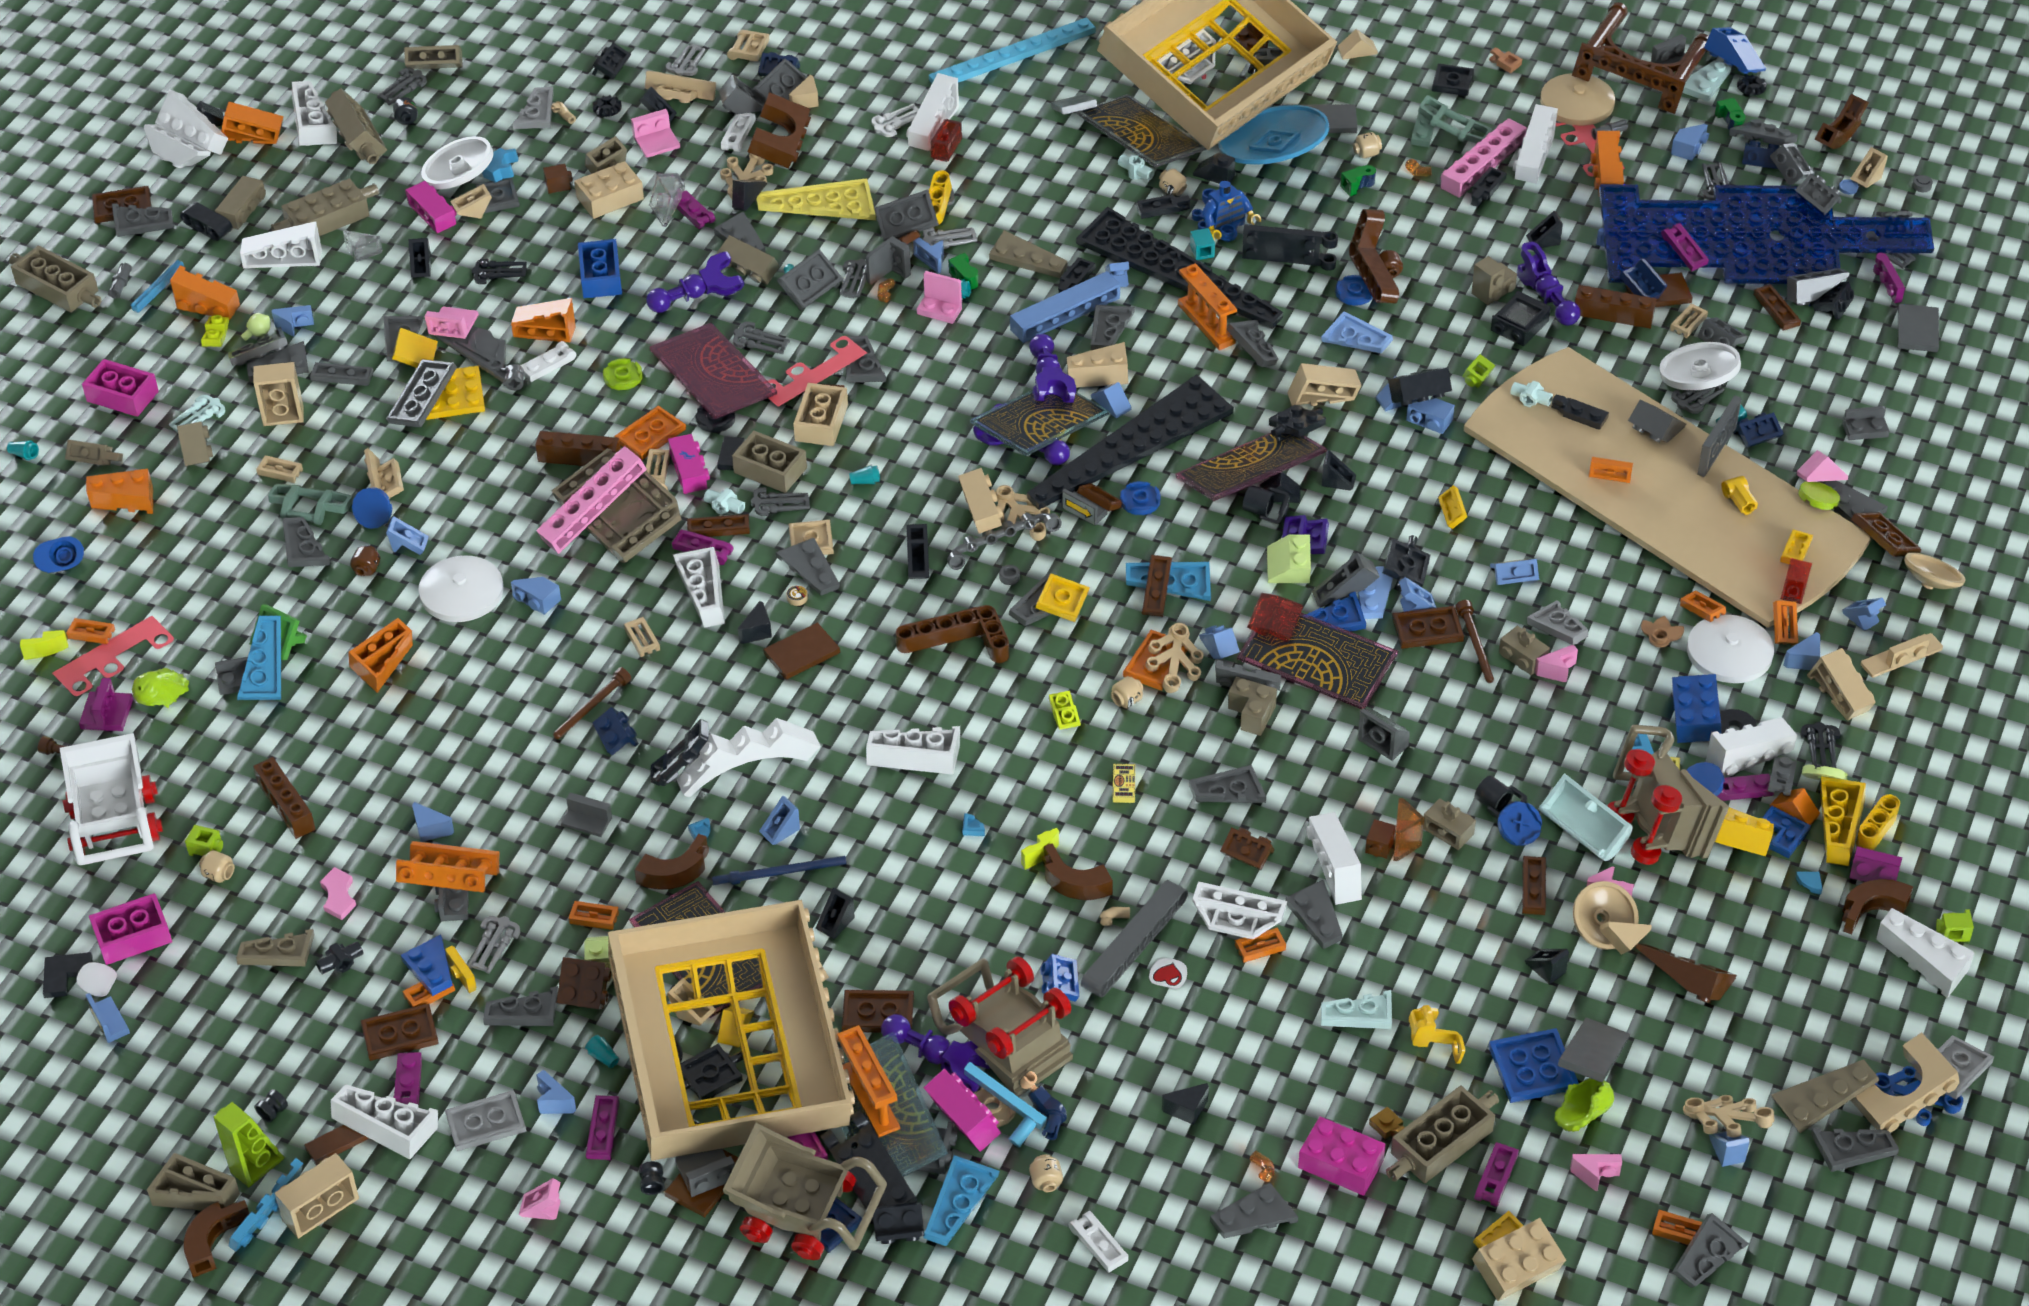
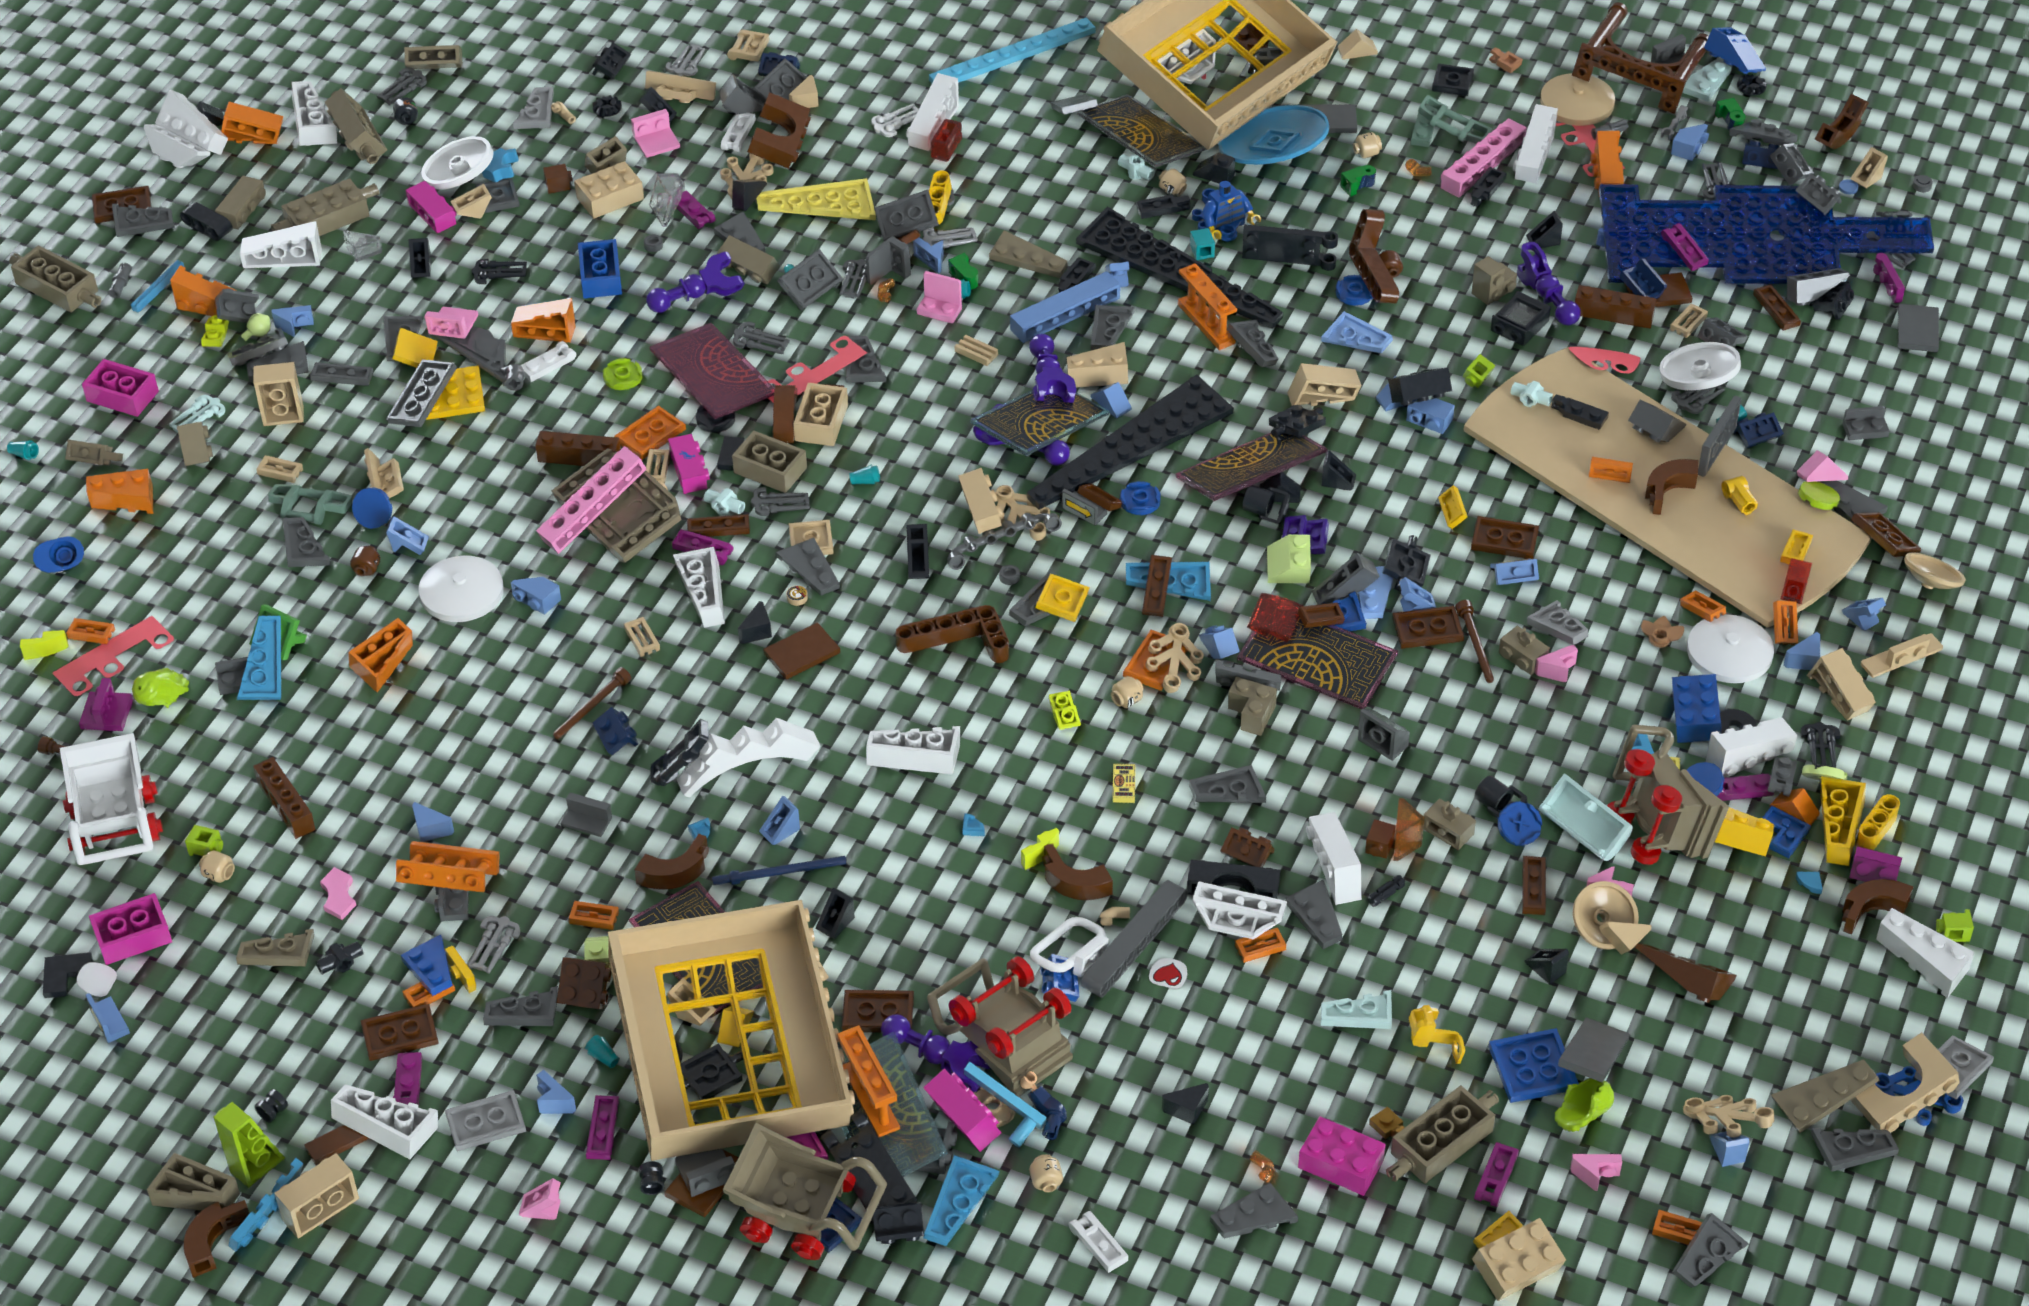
none -> dark grey bracket [215,289,259,323]
none -> dark grey tile [644,234,663,252]
none -> reddish brown arch [773,385,797,443]
none -> tan tile [955,335,998,366]
none -> white bar [1030,917,1109,978]
none -> black arch [1187,859,1280,899]
none -> reddish brown tile [1297,602,1345,628]
none -> black axle [1367,875,1406,907]
none -> reddish brown tile [1471,516,1539,559]
none -> coral piece [1569,347,1641,374]
none -> reddish brown arch [1645,459,1698,515]
none -> light grey piece [1661,105,1688,141]

